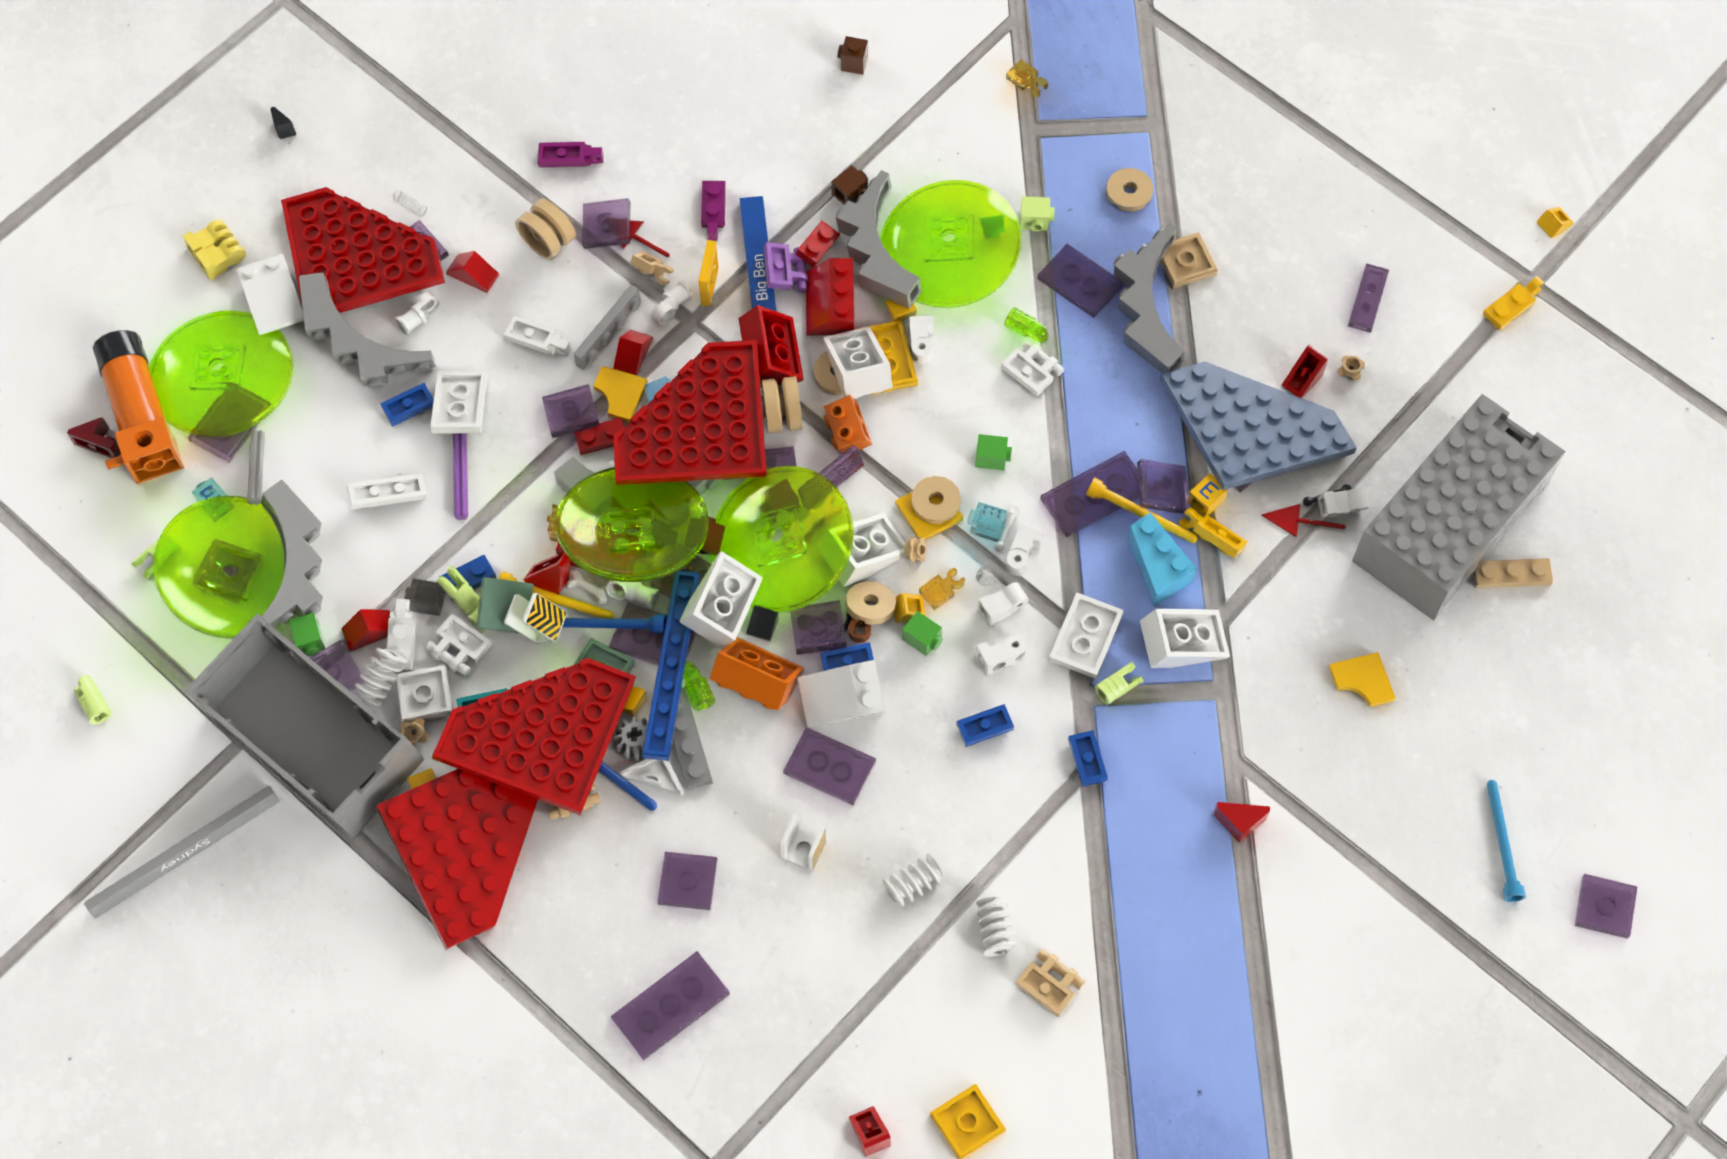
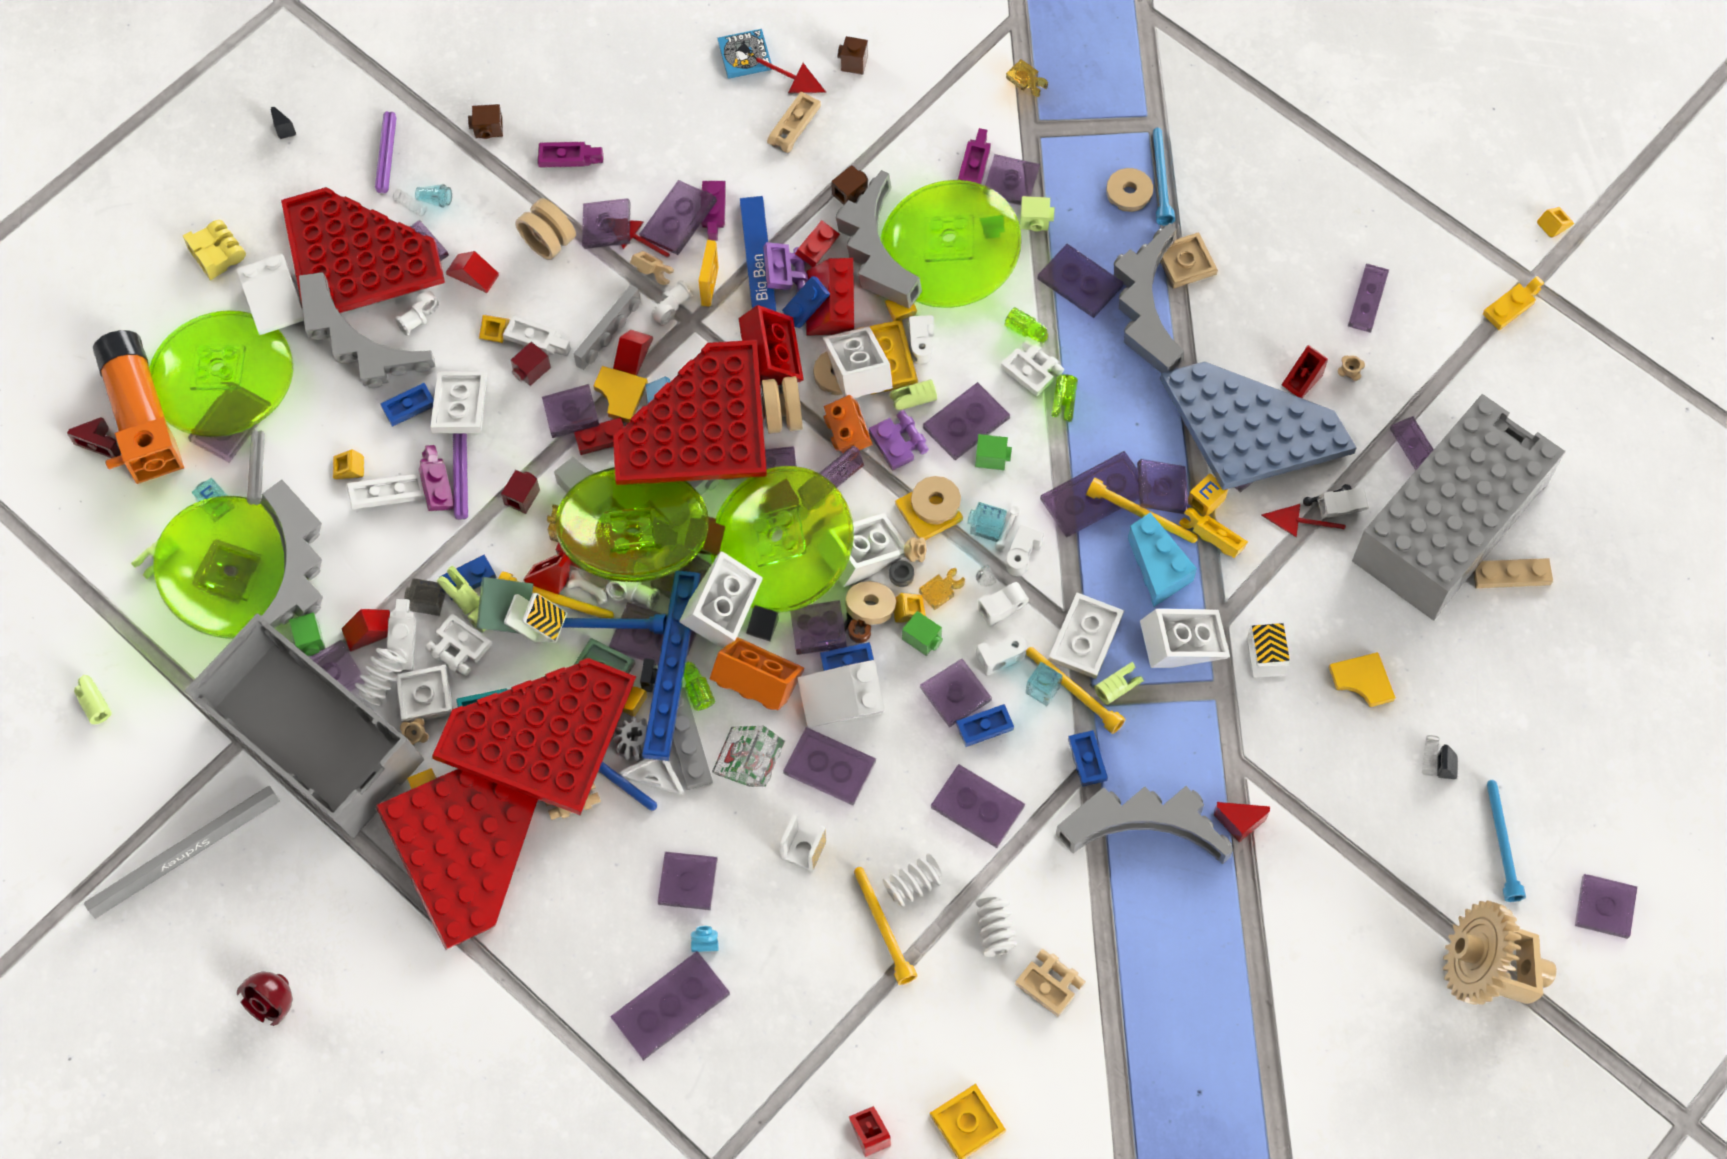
none -> dark red cylinder [237,971,293,1026]
none -> yellow slope [333,449,364,479]
none -> medium lavender axle [375,111,397,193]
none -> clear light blue cone [415,184,452,208]
none -> magenta hinge [418,445,454,511]
none -> reddish brown brick [468,104,503,139]
none -> yellow slope [479,315,510,343]
none -> dark red brick [501,469,540,514]
none -> dark red brick [510,341,551,386]
none -> clear purple tile [639,180,717,255]
none -> black plate [640,658,657,692]
none -> medium azure plate [691,926,719,952]
none -> clear slope [712,725,785,787]
none -> tile [717,29,772,79]
none -> red piece [756,58,826,93]
none -> tan plate [767,92,821,153]
none -> blue plate [782,276,830,328]
none -> yellow piece [854,867,918,985]
none -> medium lavender plate [869,410,929,471]
none -> yellowish green hinge [889,379,937,410]
none -> dark grey tile [889,561,914,587]
none -> clear purple plate [920,658,992,728]
none -> clear purple tile [923,382,1010,461]
none -> clear purple tile [931,764,1025,848]
none -> magenta hinge [957,128,991,190]
none -> clear purple plate [983,154,1040,205]
none -> clear light blue brick [1025,662,1063,706]
none -> yellow piece [1026,647,1126,734]
none -> clear neon green hinge [1051,374,1078,422]
none -> light grey arch [1055,786,1233,864]
none -> dark azure piece [1153,127,1175,226]
none -> piece [1247,622,1291,679]
none -> clear purple tile [1390,416,1434,470]
none -> white piece [1422,735,1440,776]
none -> black slope [1437,744,1458,779]
none -> tan piece [1443,900,1556,1005]

